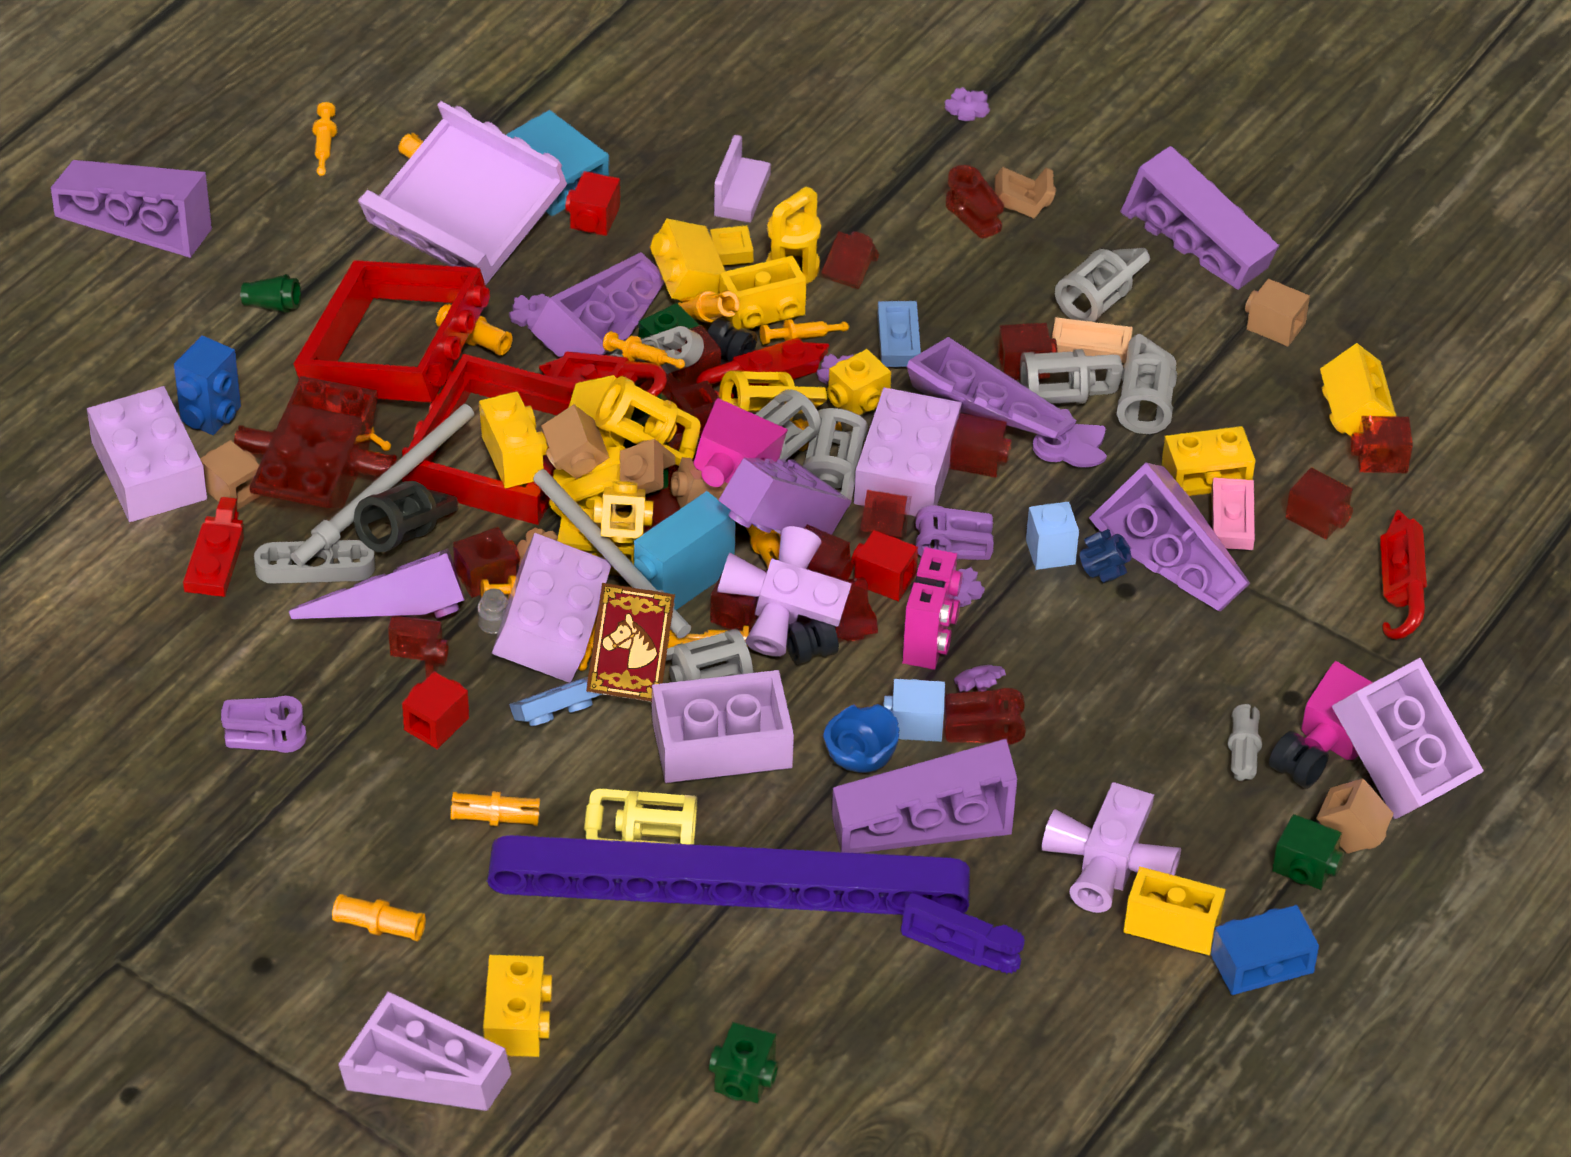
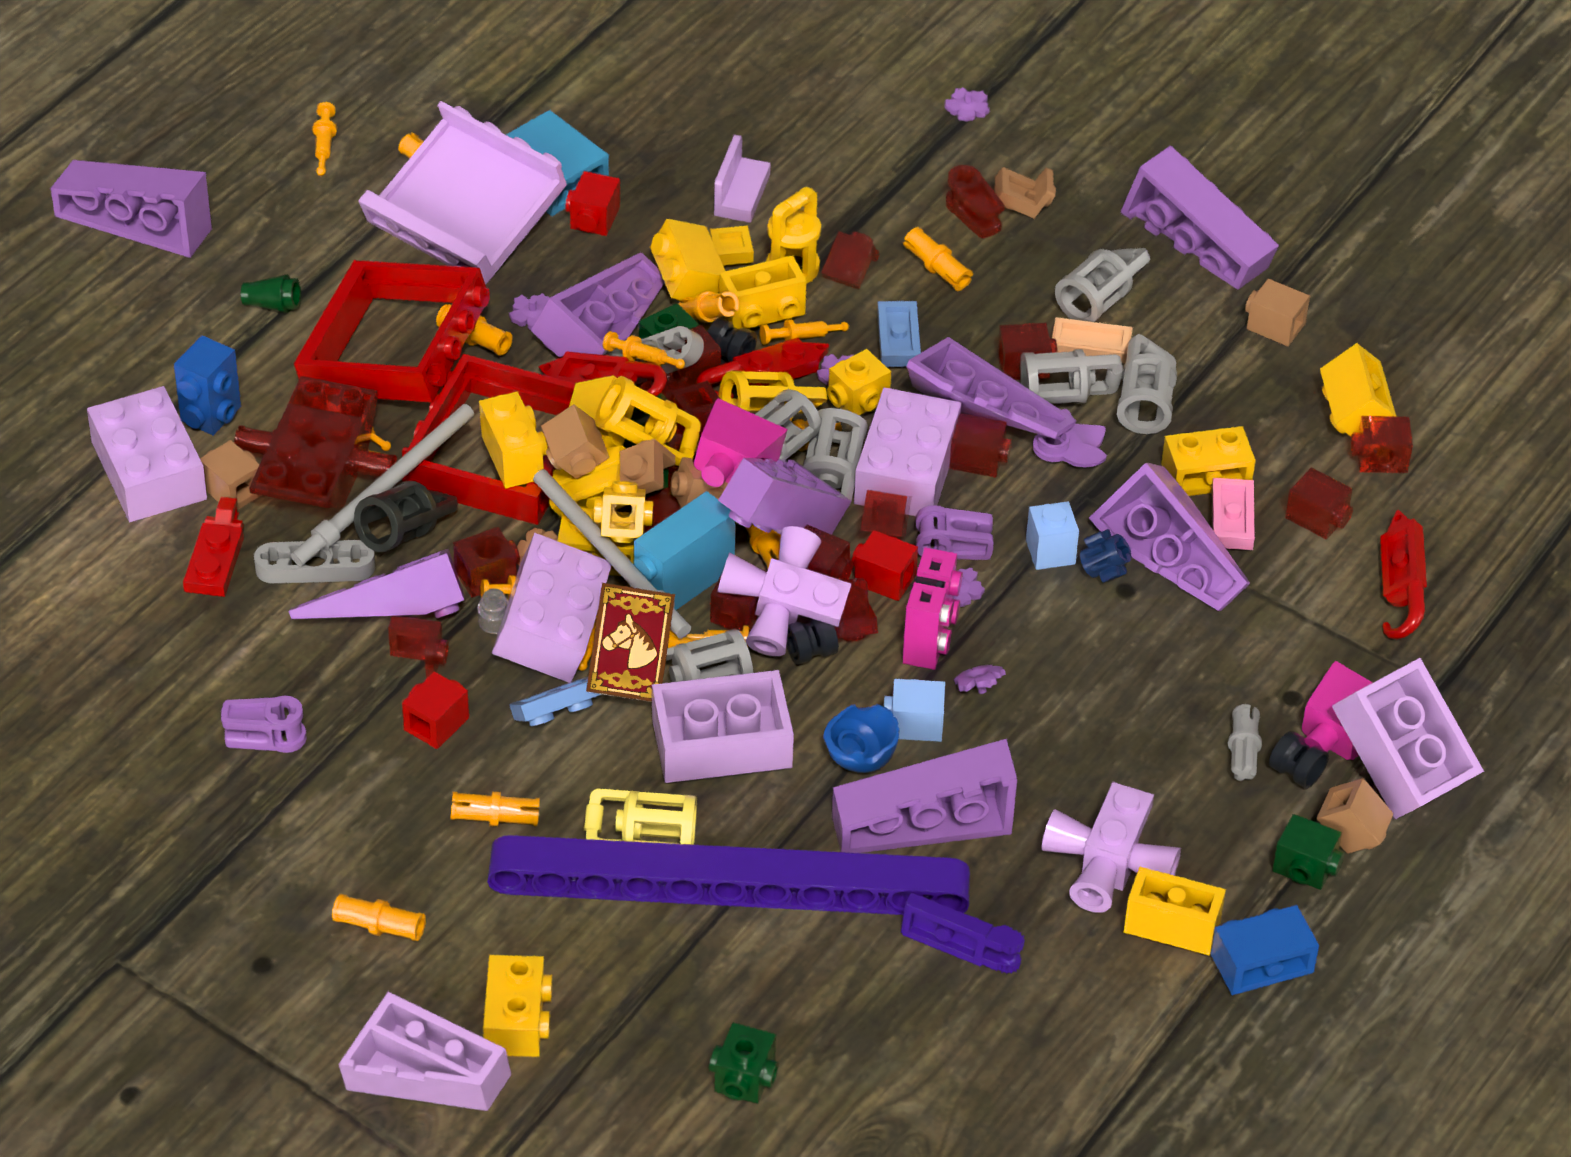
clear red piece [944,688,1026,745] -> none
none -> light orange pin [903,227,973,291]

